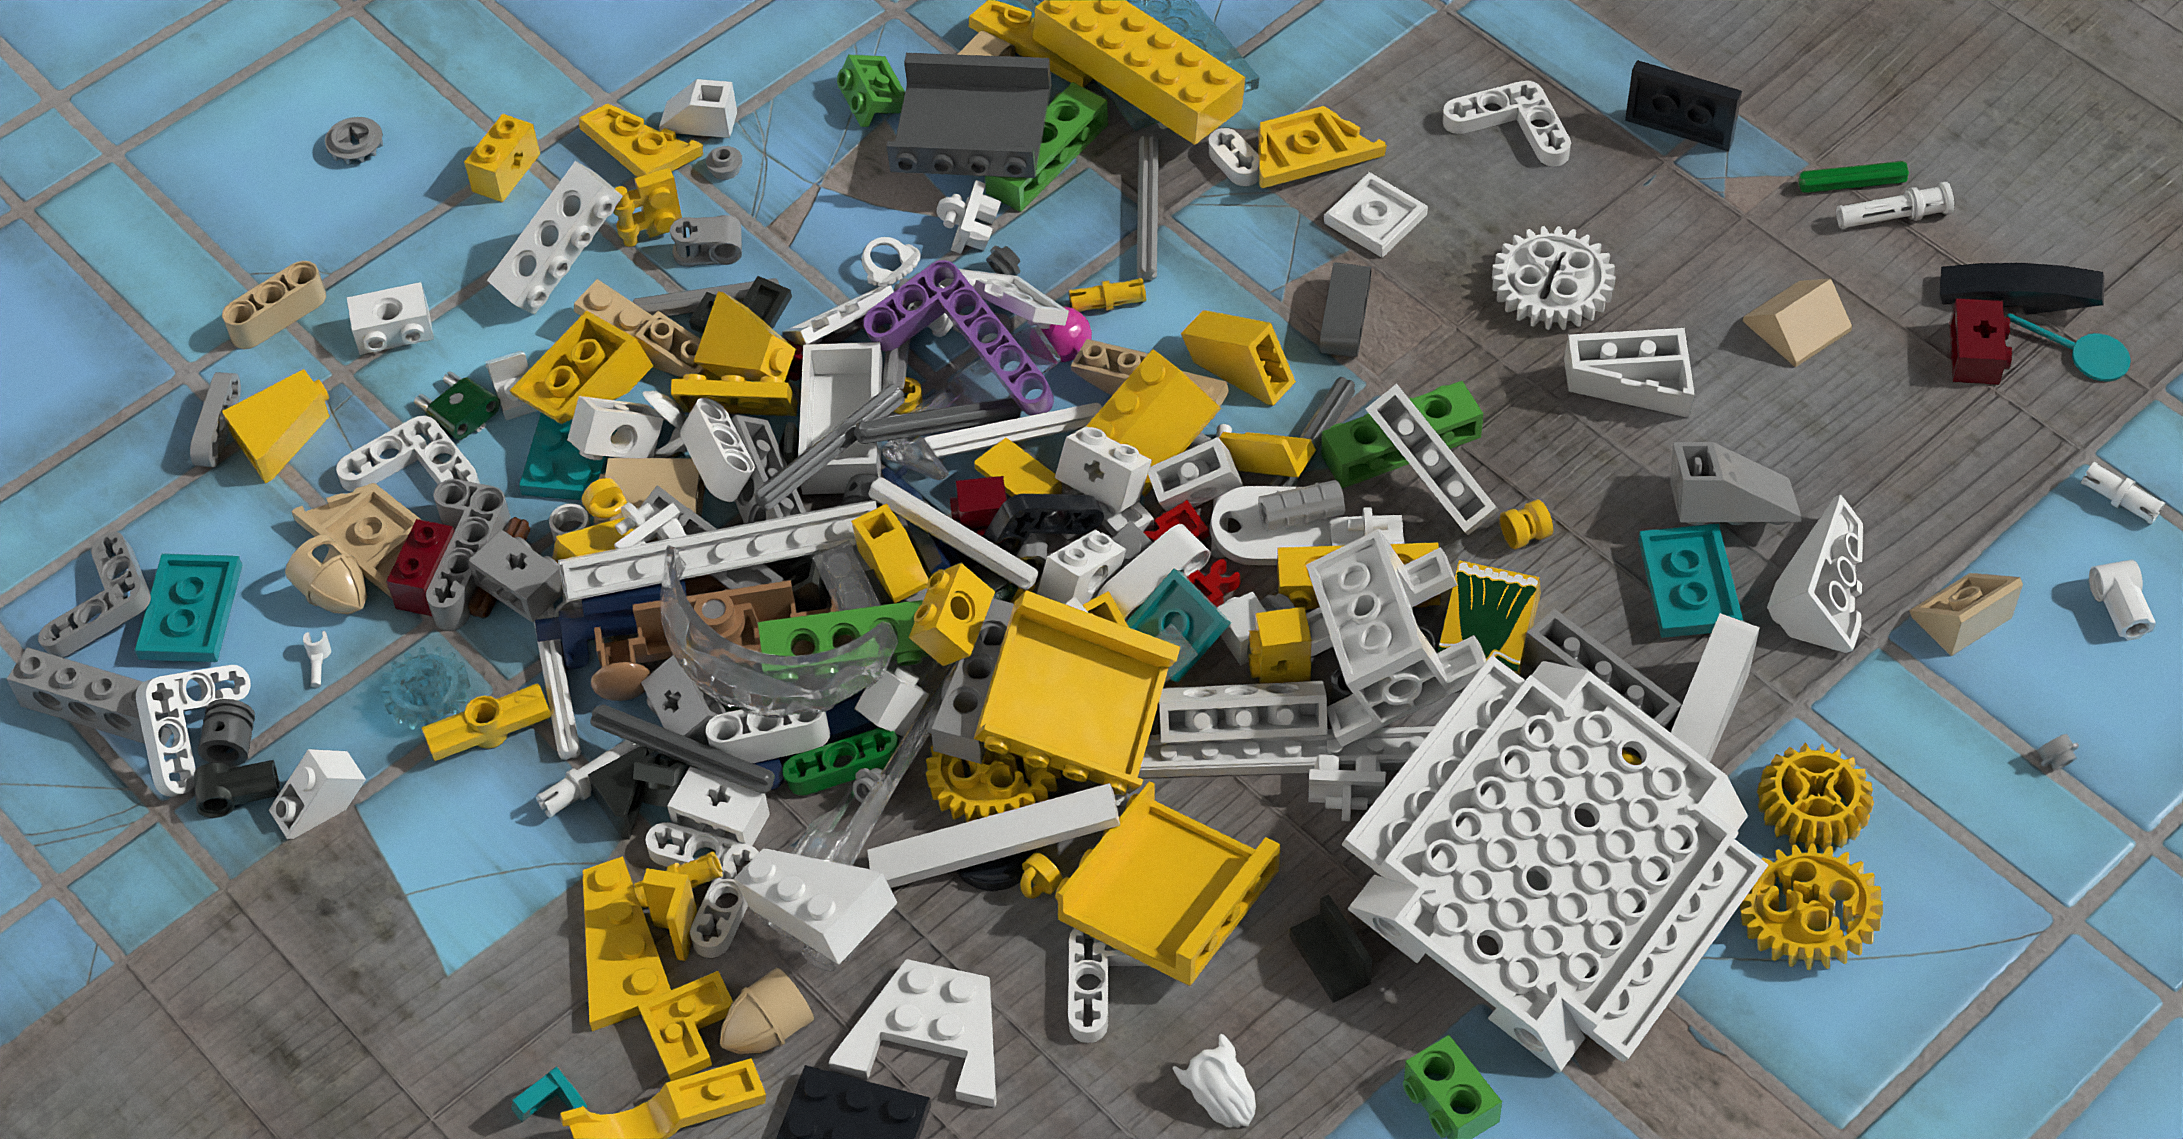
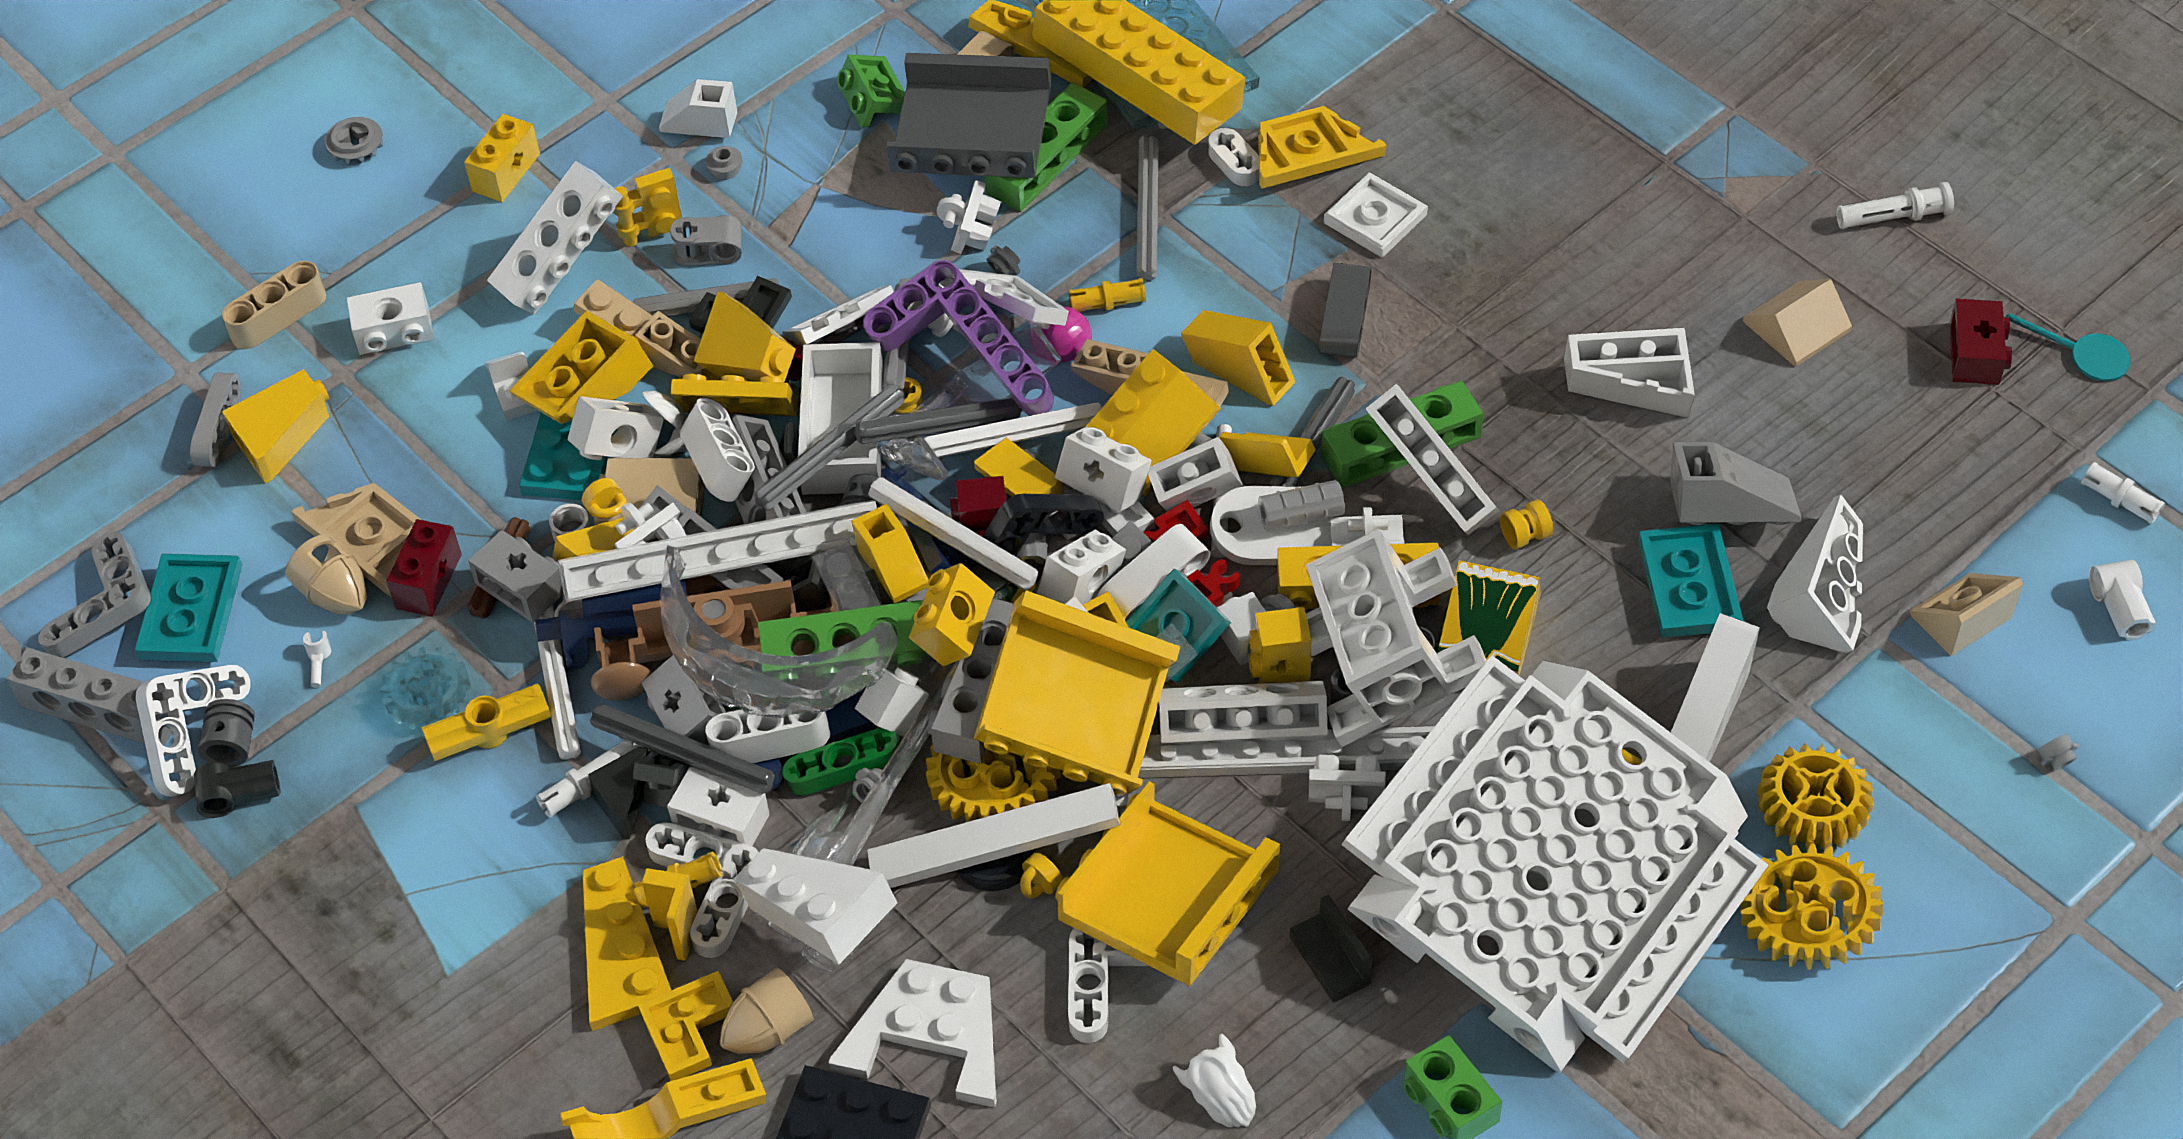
white slope [269,749,366,839] -> none
white beam [336,416,480,492] -> none
dark green piece [414,371,501,440] -> none
light grey beam [426,479,511,631] -> none
teal tile [511,1066,588,1122] -> none
yellow wing [579,103,703,177] -> none
white piece [861,237,920,286] -> none
white beam [1442,81,1571,167] -> none
white gear [1492,226,1616,330] -> none
light grey brick [1523,609,1682,733] -> none
black plate [1625,60,1742,152] -> none
green axle [1798,161,1909,193] -> none
black slope [1939,263,2104,315] -> none

